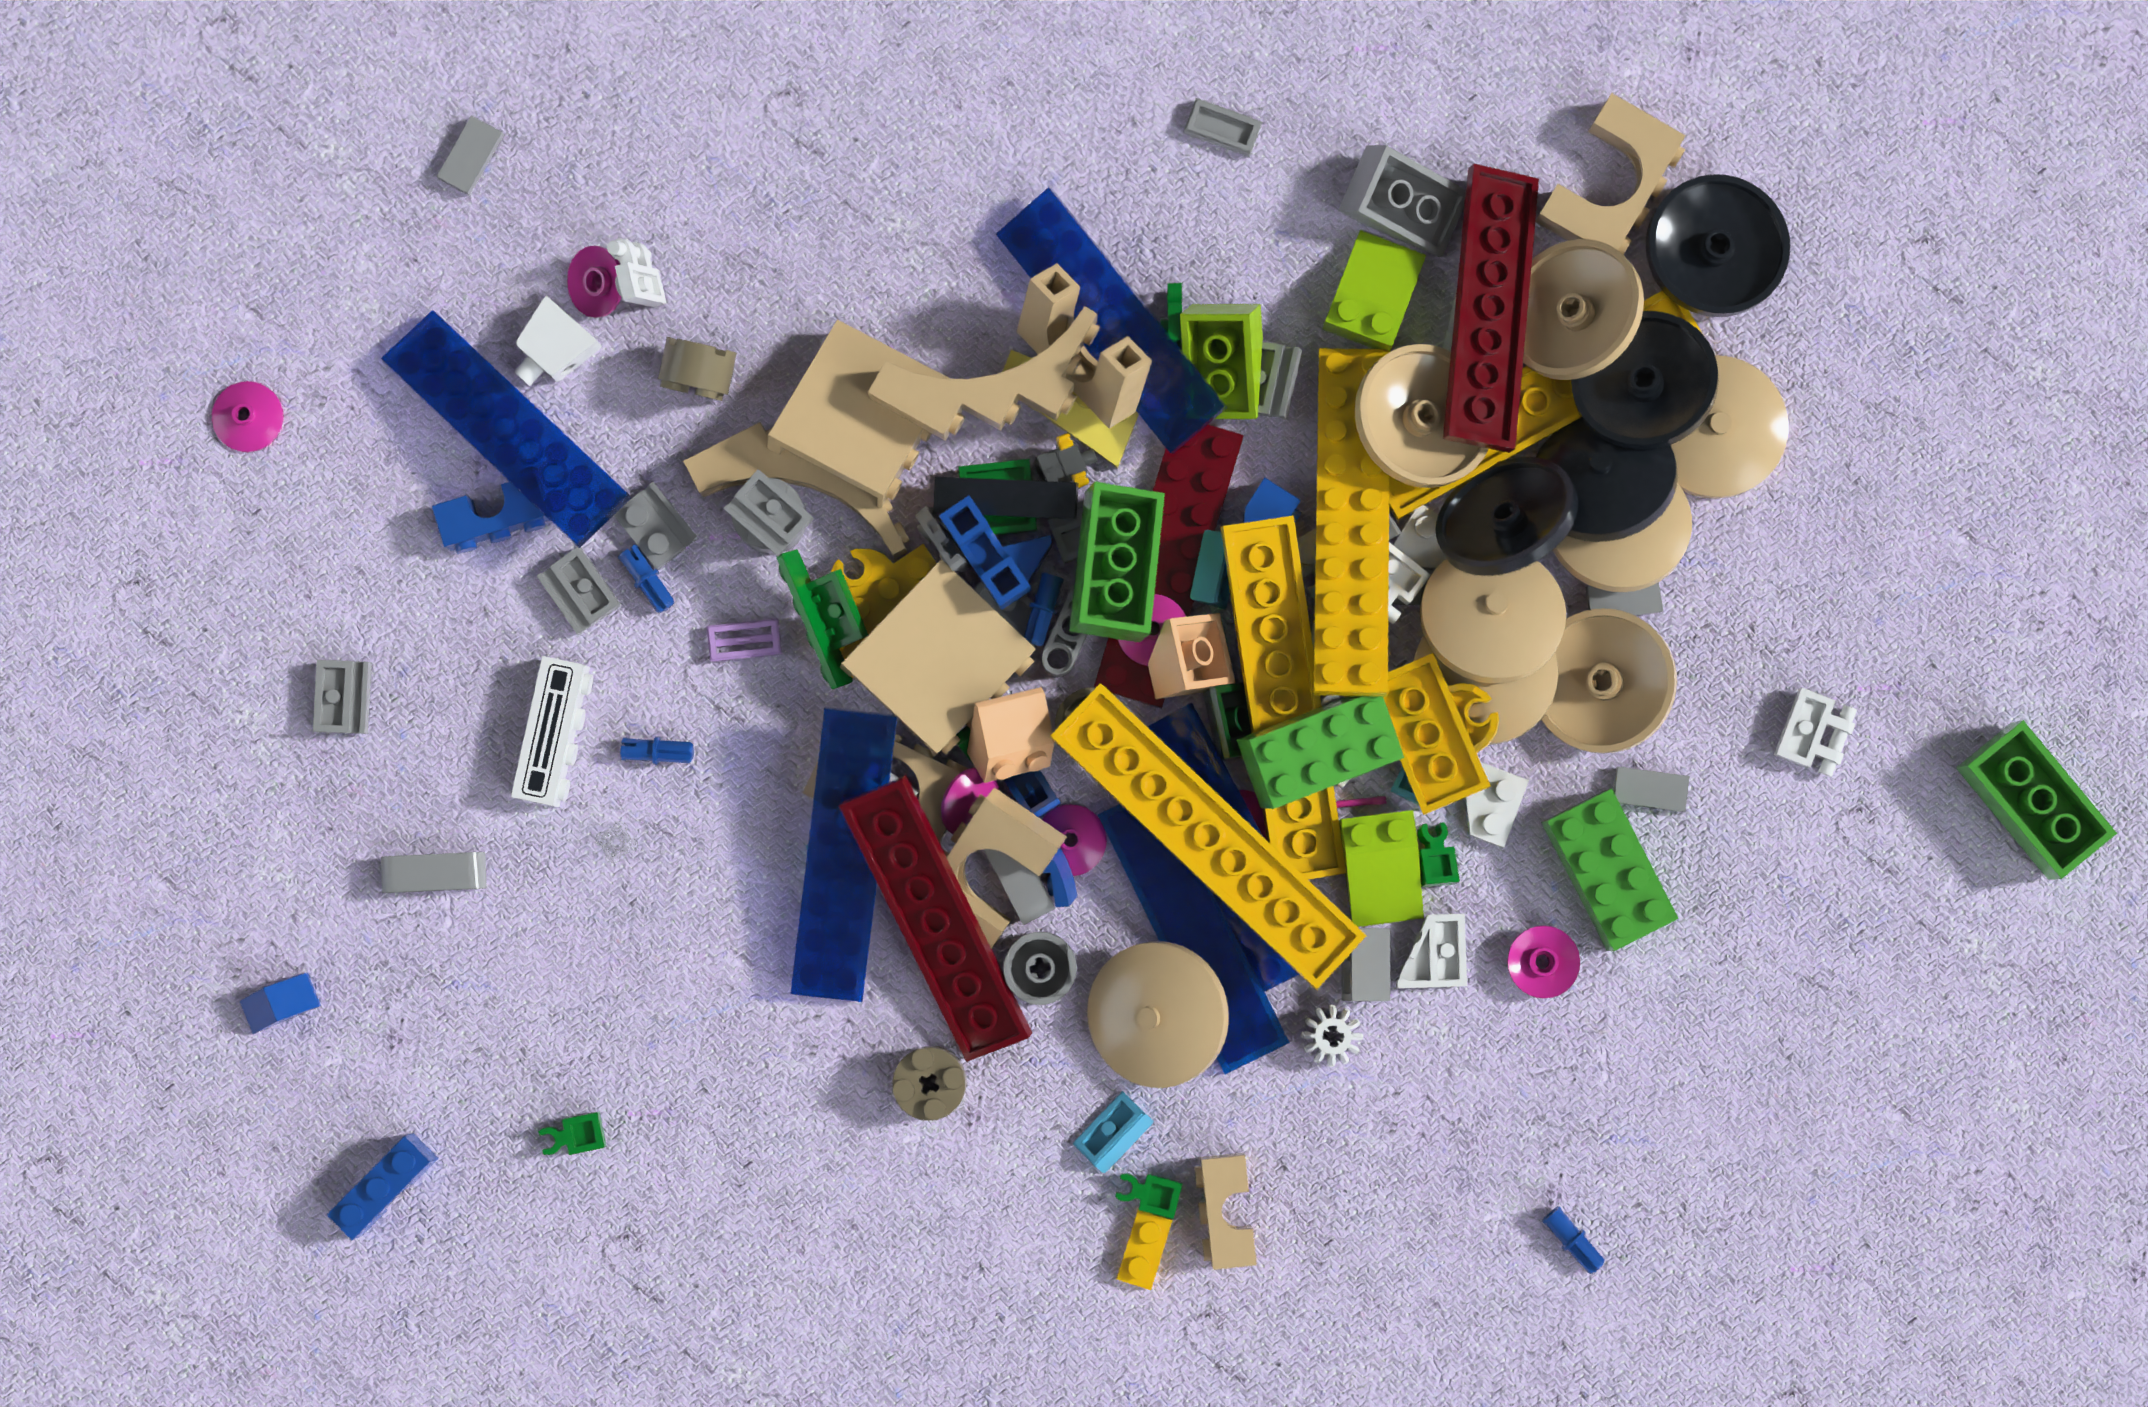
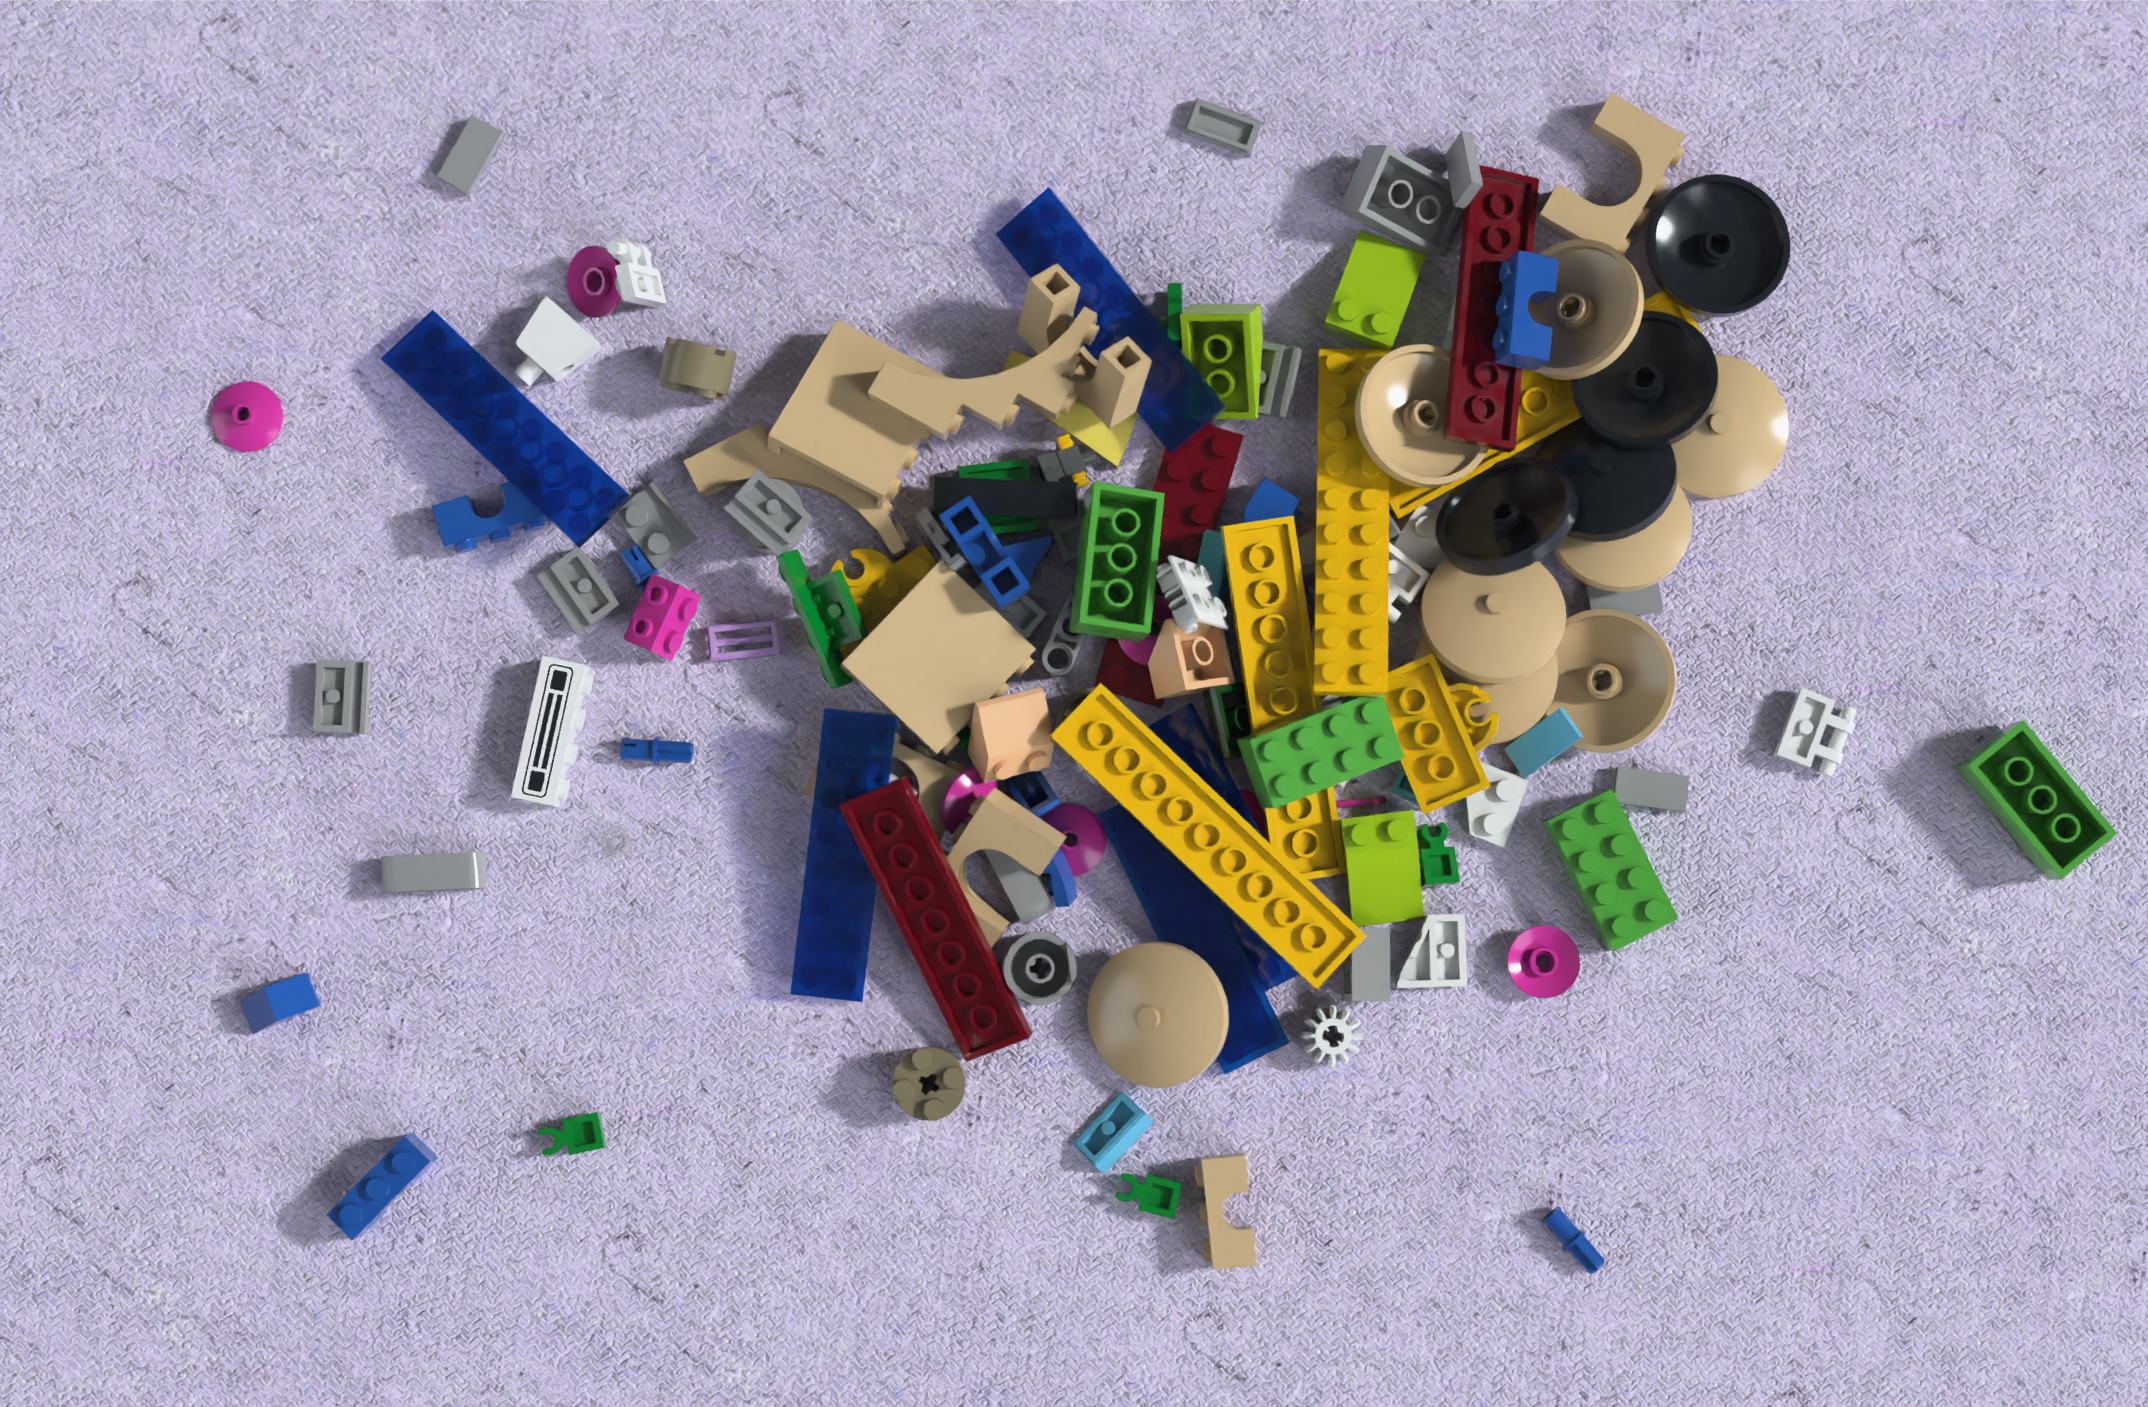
blue axle [1023,573,1064,646] -> none
yellow plate [1116,1209,1173,1290] -> none
none -> dark pink bracket [624,574,701,661]
none -> white hinge [1156,555,1229,634]
none -> light grey tile [1444,131,1483,209]
none -> blue arch [1492,250,1559,371]
none -> medium azure tile [1504,707,1584,779]

